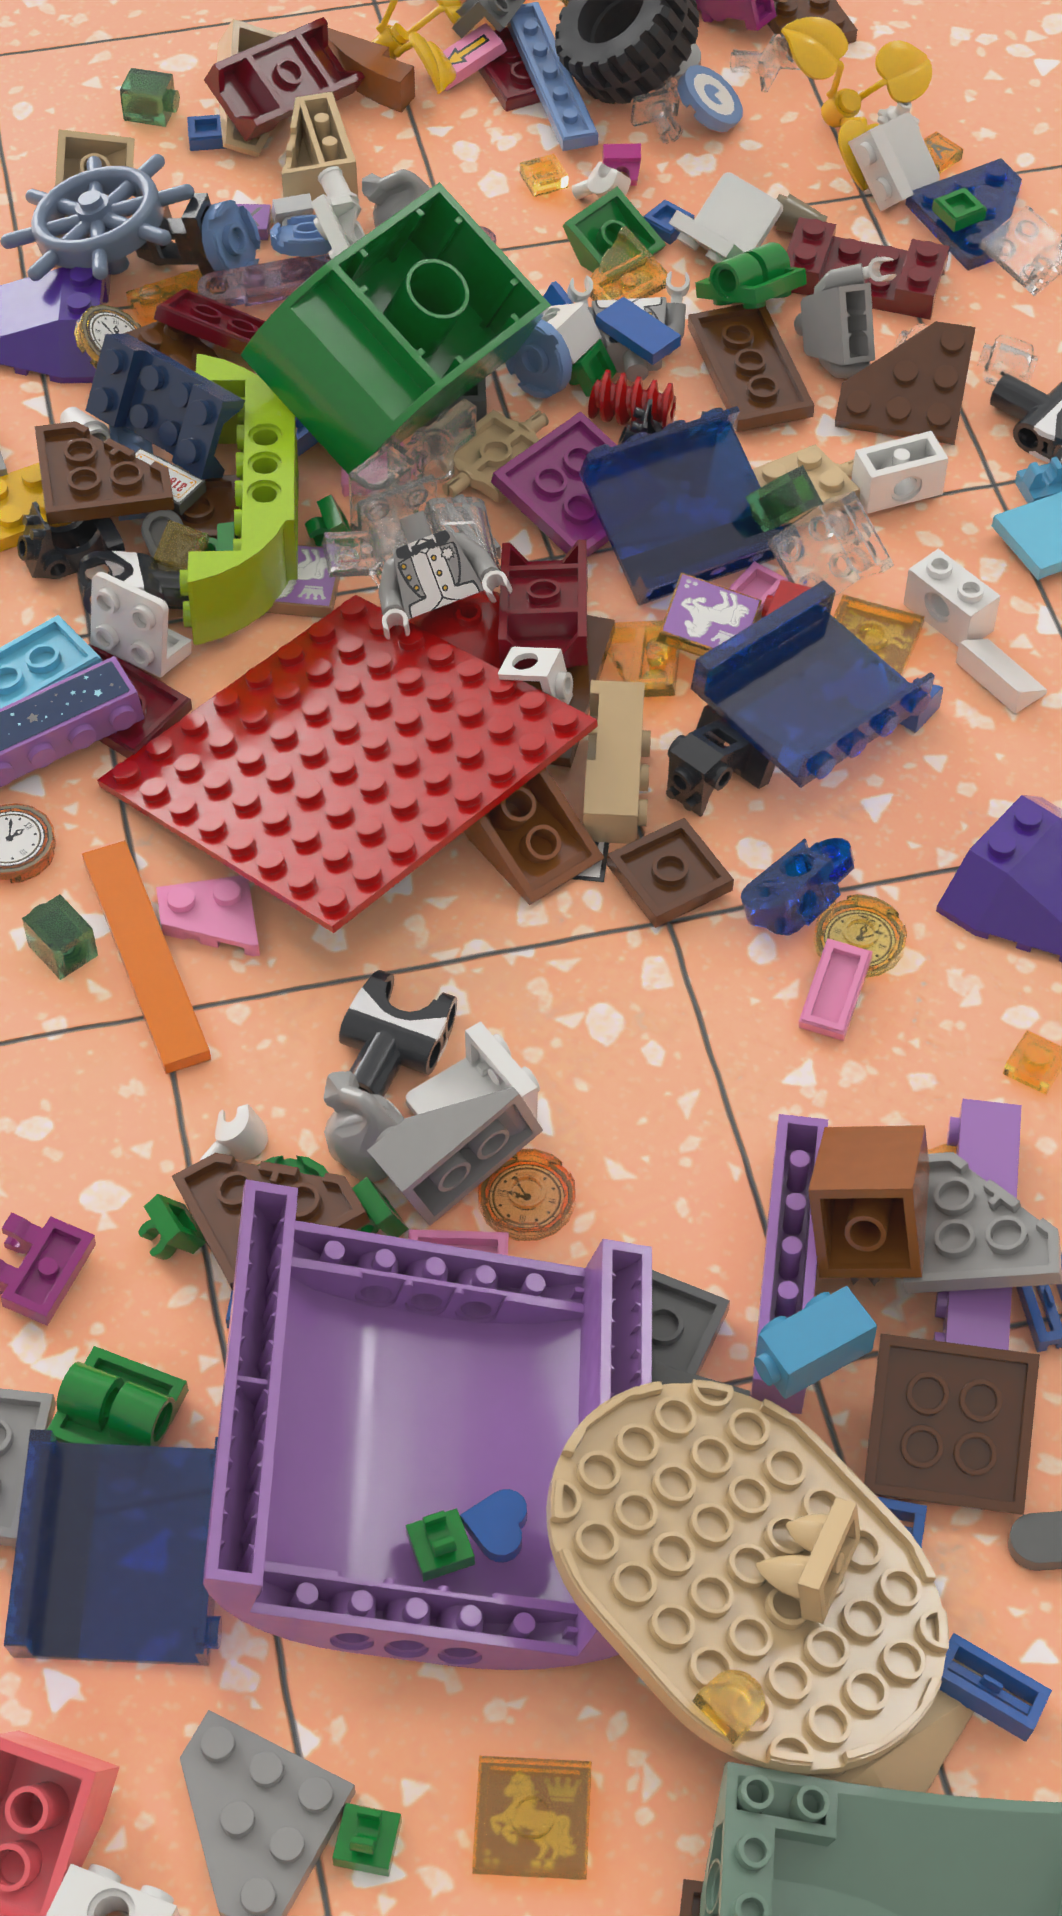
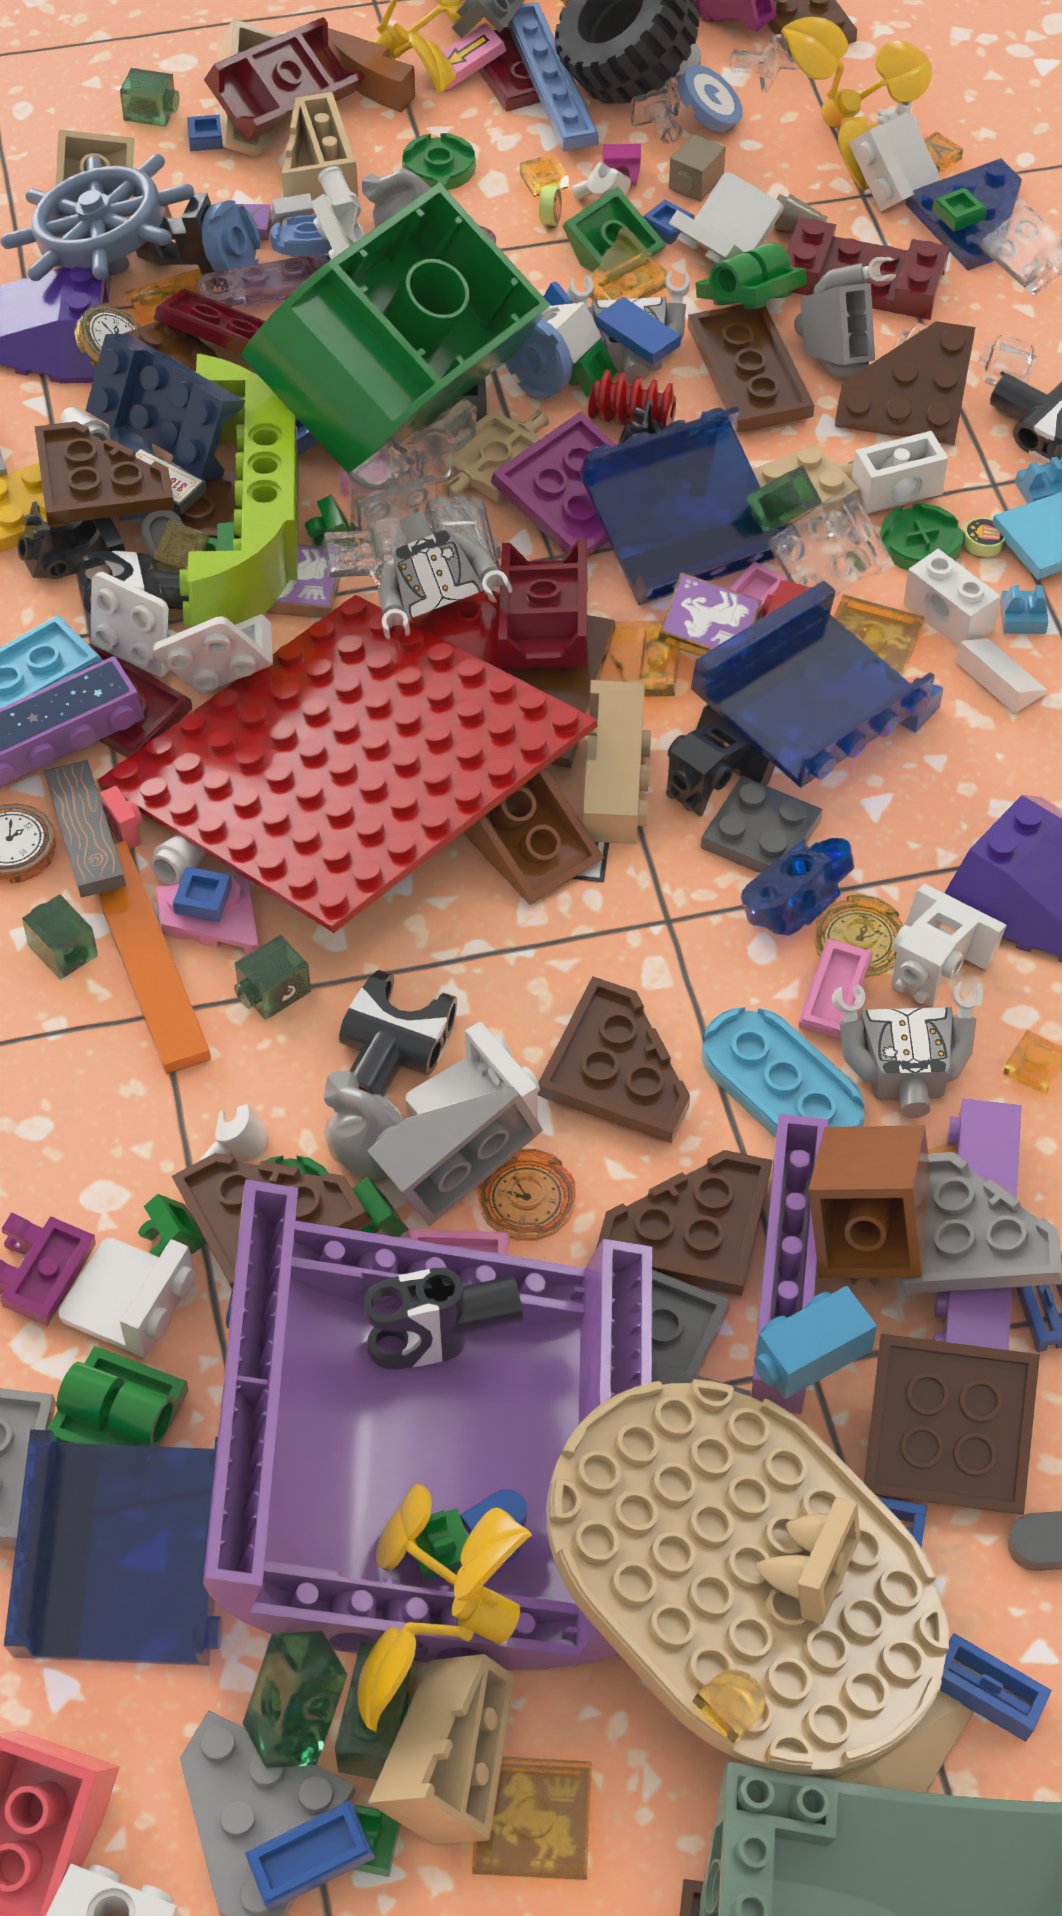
white bracket [498,647,573,705] -> none
reddish brown plate [607,817,734,928] -> none
none -> tile [44,760,126,898]
none -> white bracket [58,1238,195,1359]
none -> coral plate [100,786,143,849]
none -> white cone [150,835,206,885]
none -> white bracket [153,614,273,694]
none -> blue tile [173,867,232,922]
none -> clear green brick [234,934,311,1020]
none -> clear green brick [242,1631,348,1769]
none -> blue tile [245,1800,376,1911]
none -> clear green brick [335,1641,417,1780]
none -> yellow plant [357,1483,532,1733]
none -> black connector [364,1268,523,1369]
none -> tan wedge [368,1654,515,1845]
none -> green tile [402,133,476,190]
none -> reddish brown plate [538,976,690,1144]
none -> yellowish green tile [539,186,562,226]
none -> reddish brown plate [595,1150,773,1296]
none -> dark tan brick [669,134,726,202]
none -> dark grey plate [701,776,823,882]
none -> medium azure tile [702,1007,865,1138]
none -> torso [832,981,983,1118]
none -> green tile [879,503,964,571]
none -> white tile [891,883,1007,1007]
none -> tile [963,518,1005,557]
none -> dark azure tile [1000,585,1049,634]

